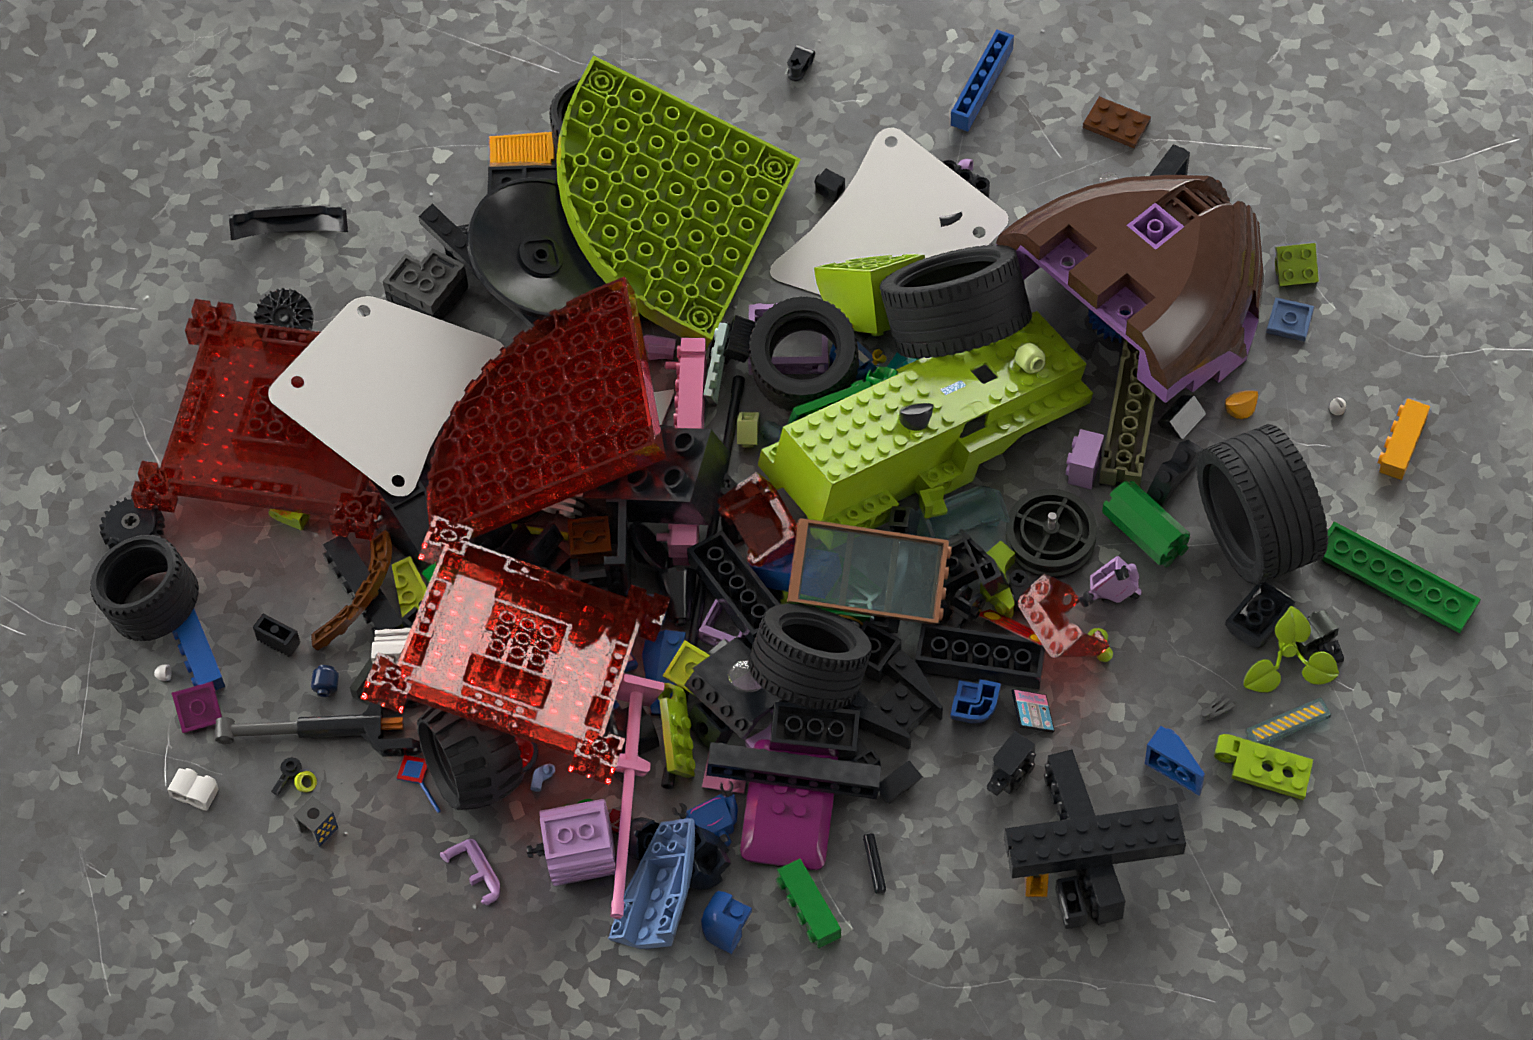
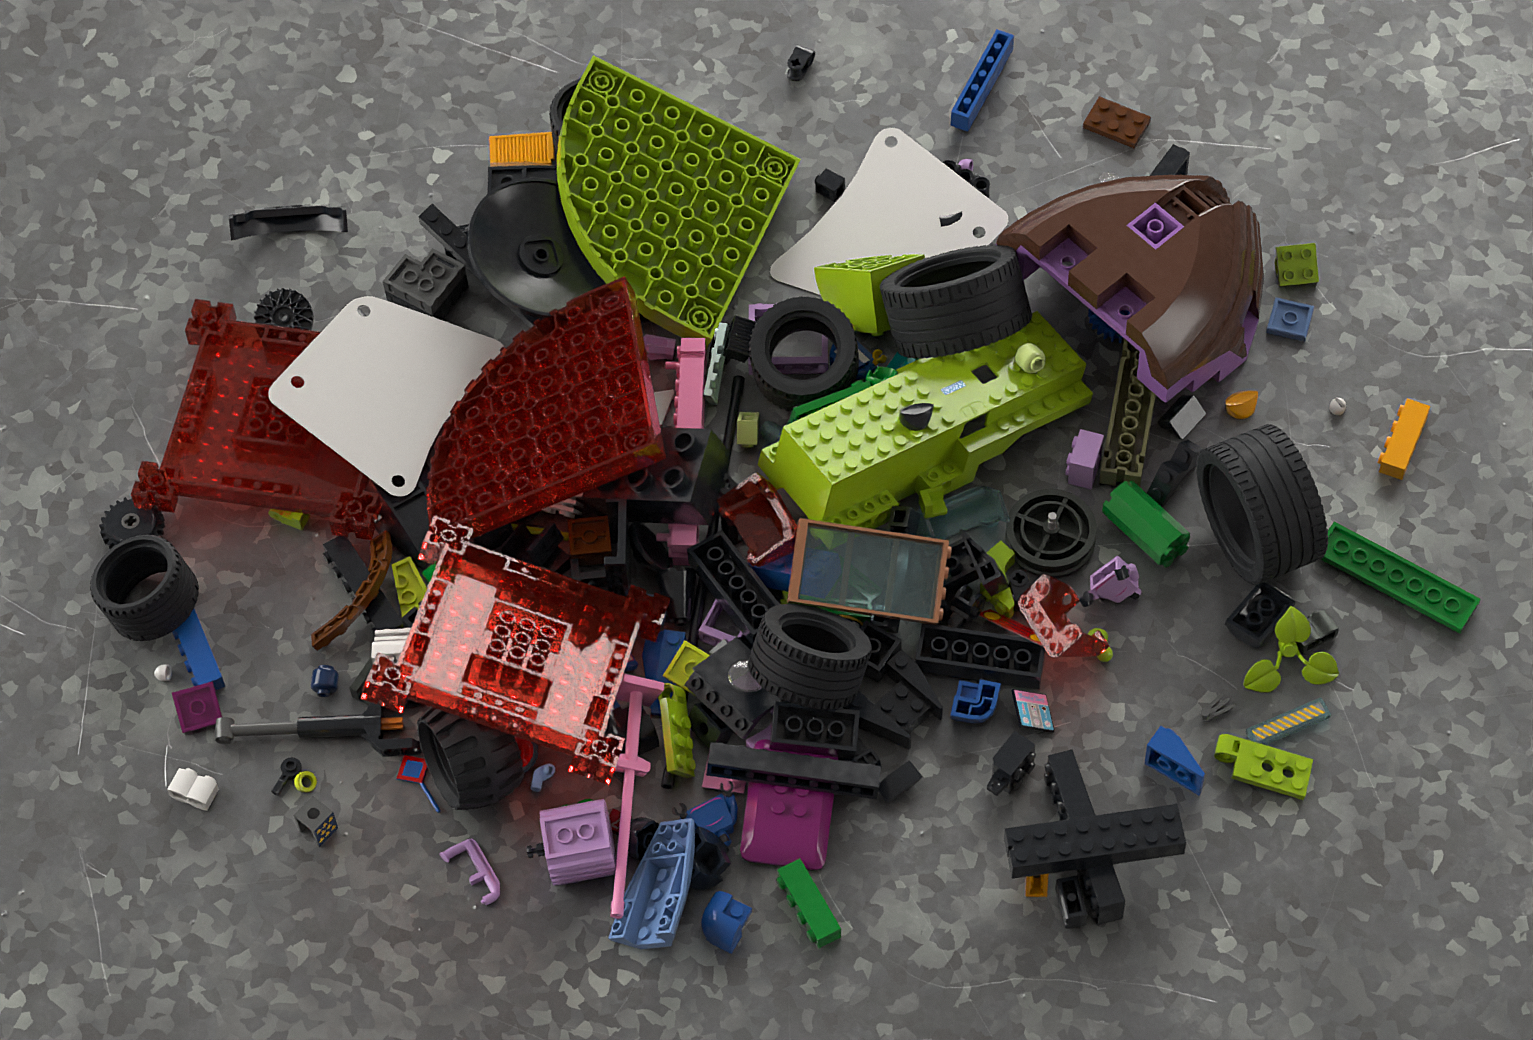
black brick [253,613,301,657] -> none
black axle [863,833,886,894] -> none
black tile [1317,640,1344,663] -> none

